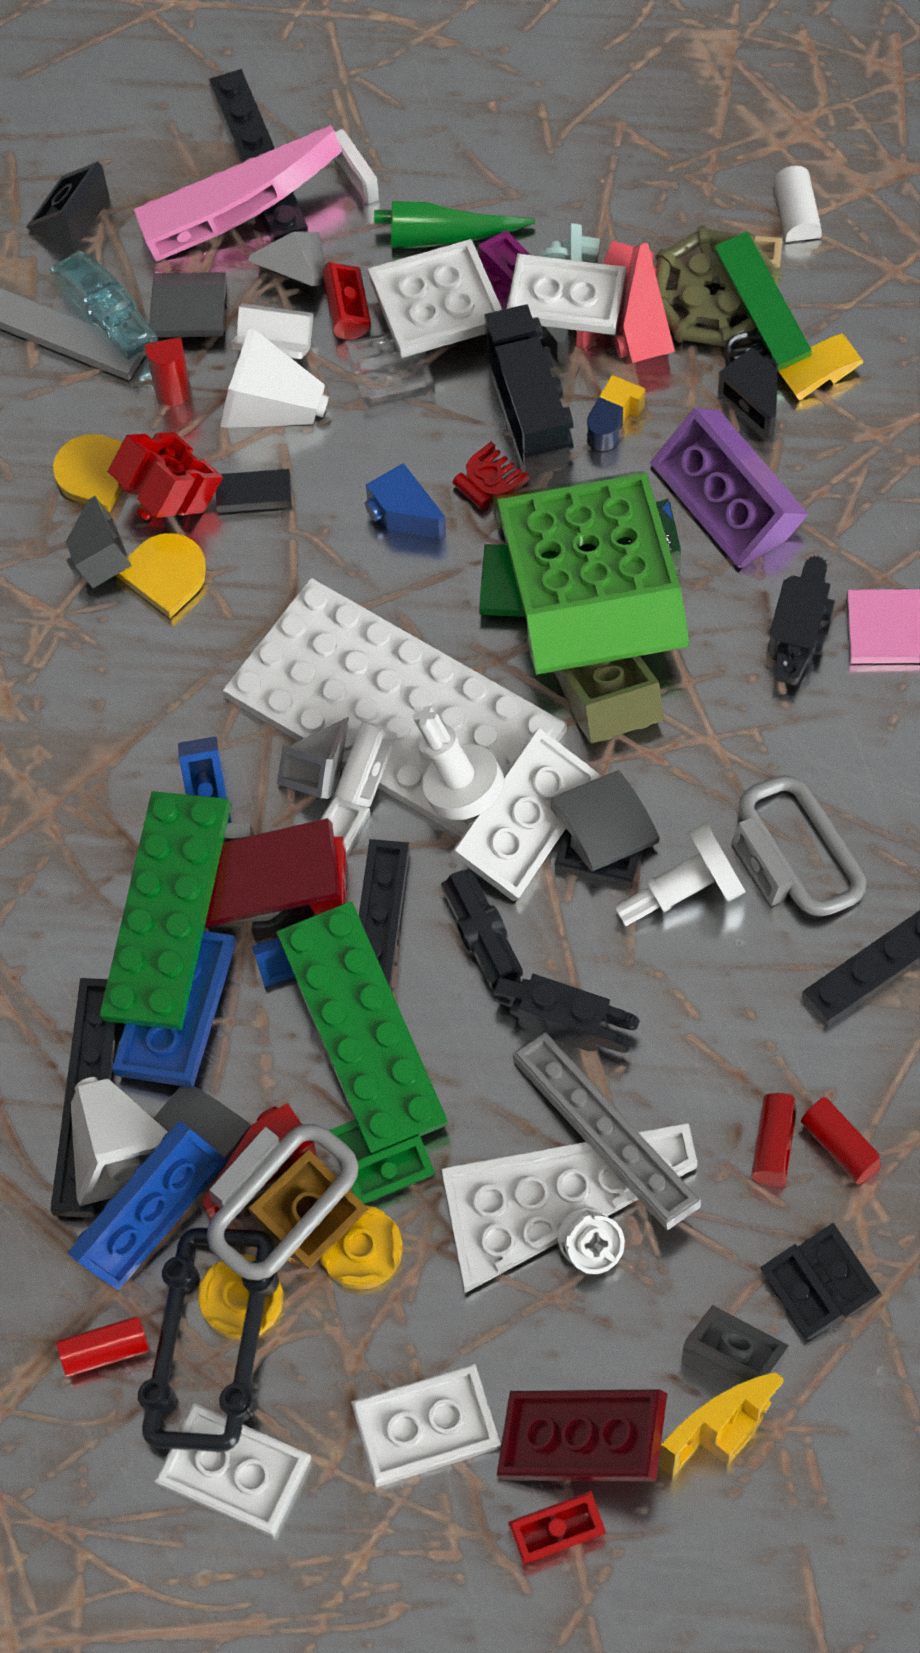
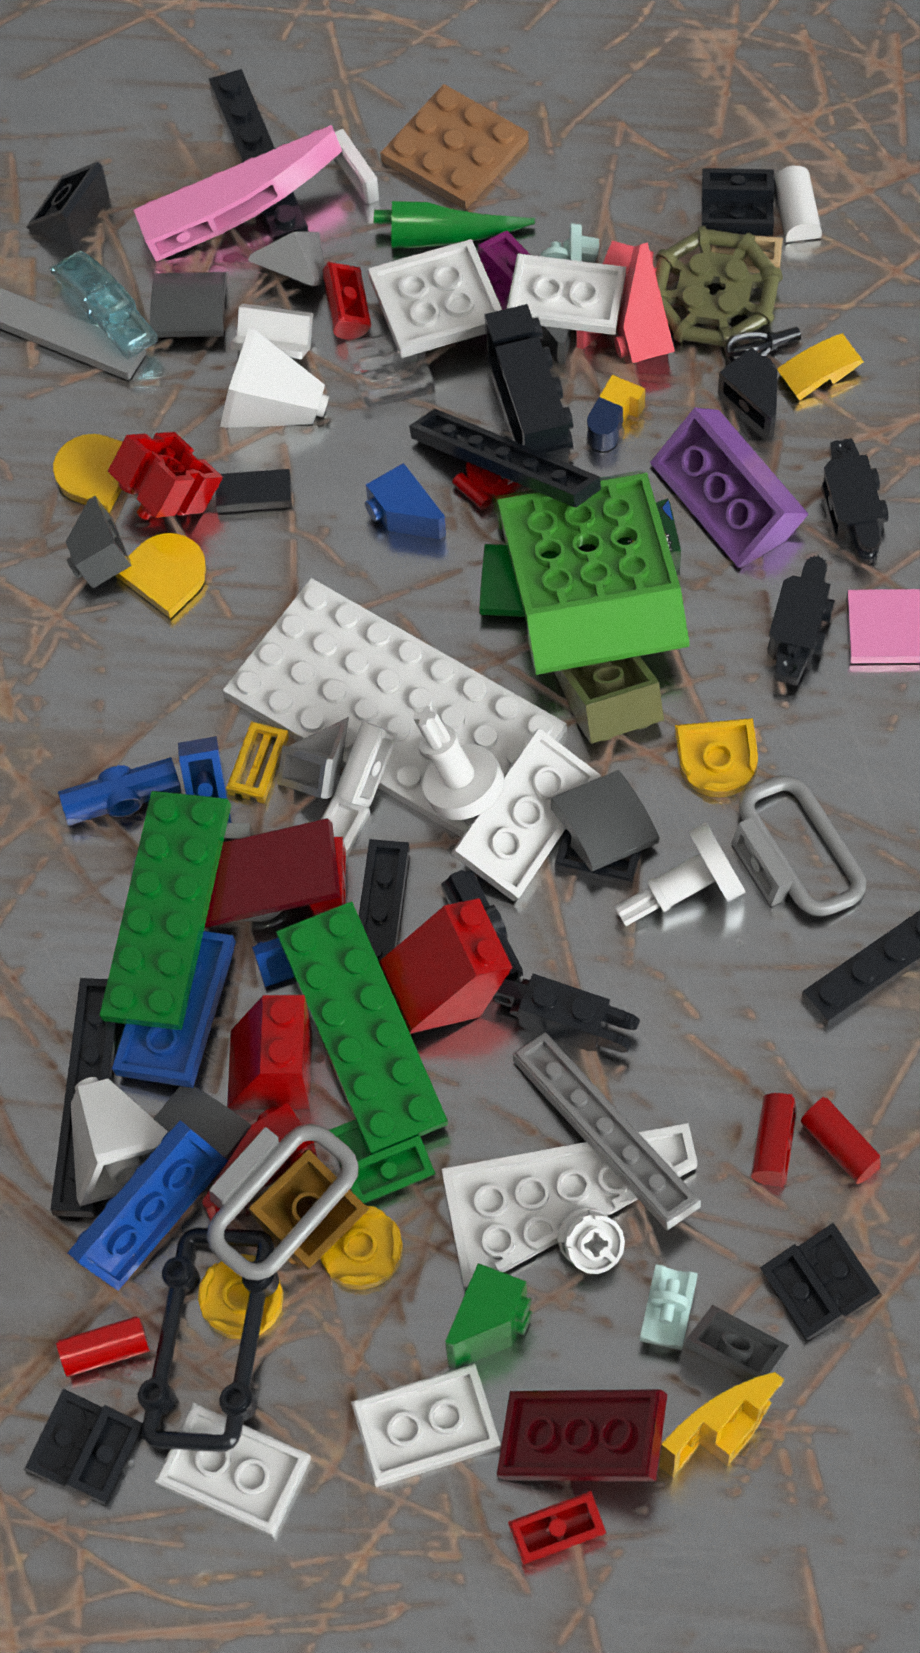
red brick [144,337,191,406] -> none
green tile [714,231,812,371] -> none
none -> black slope [23,1388,143,1504]
none -> blue piece [58,757,182,826]
none -> yellow tile [226,721,289,804]
none -> red slope [227,995,313,1110]
none -> red slope [379,898,512,1034]
none -> medium nougat plate [380,84,529,210]
none -> black plate [409,408,601,508]
none -> green slope [445,1263,532,1369]
none -> light aqua hips [640,1264,698,1350]
none -> yellow tile [674,718,758,798]
none -> black slope [701,168,774,236]
none -> black hinge [821,438,889,565]

